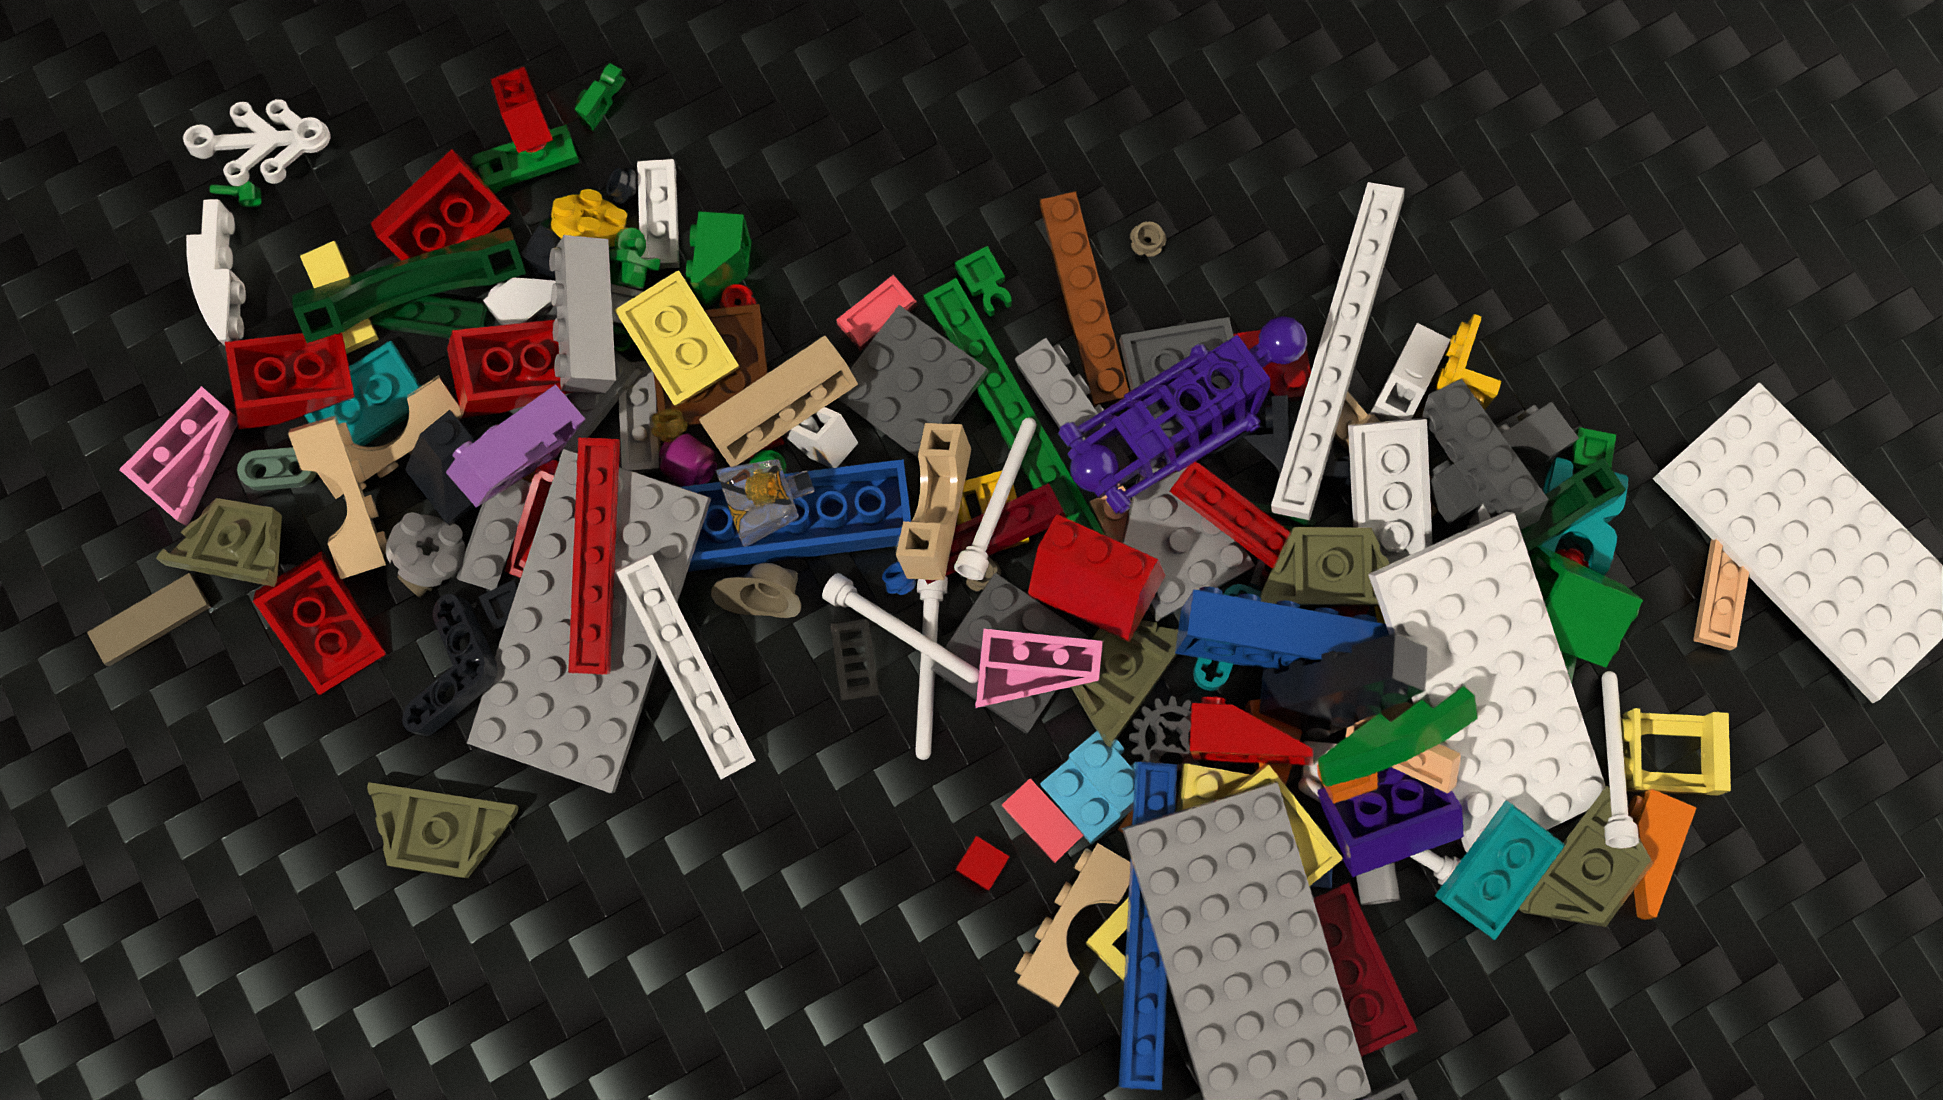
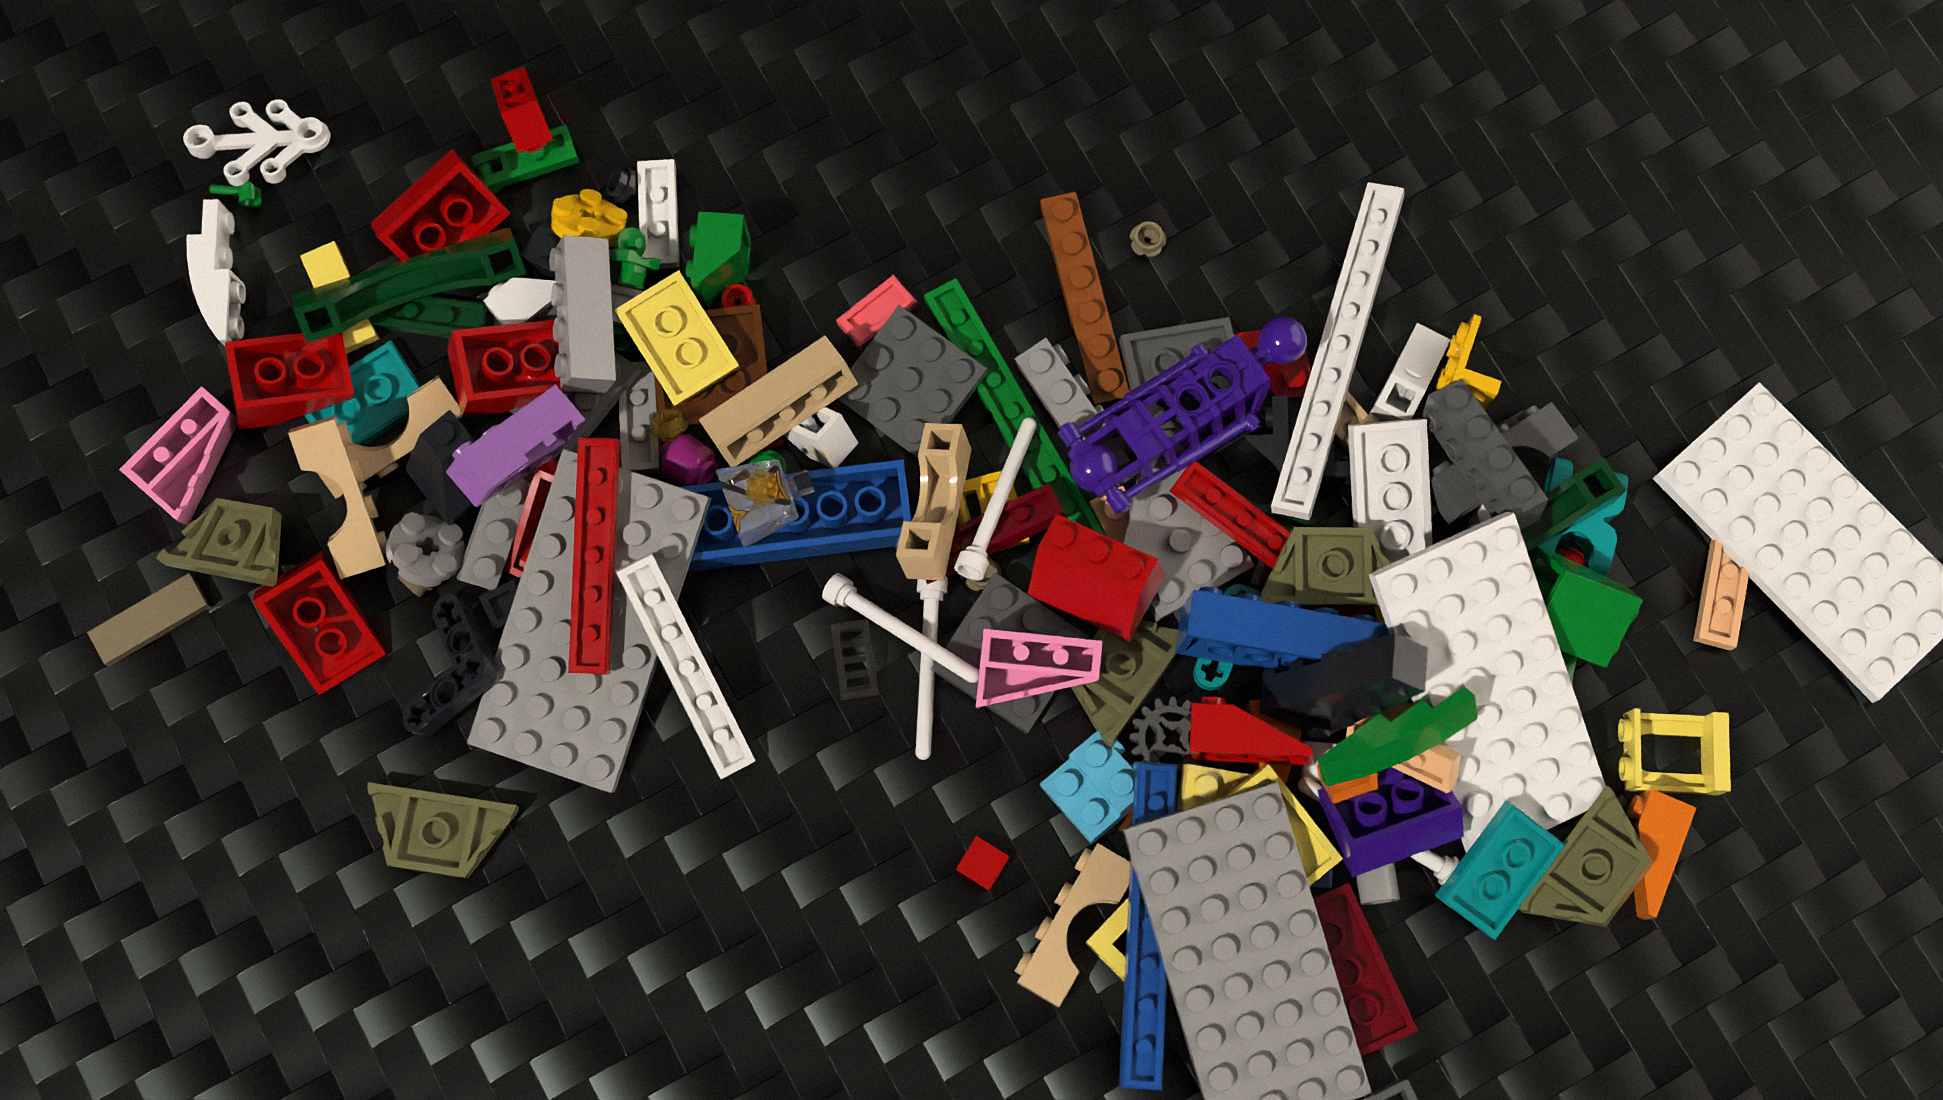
sand green plate [237,447,317,491] -> none
green plate [575,63,625,131] -> none
dark tan piece [711,563,802,618] -> none
blue plate [882,561,917,595] -> none
green plate [955,246,1011,317] -> none
coral tile [1002,779,1084,863] -> none
green plate [1570,427,1616,469] -> none
white piece [1602,671,1639,848] -> none

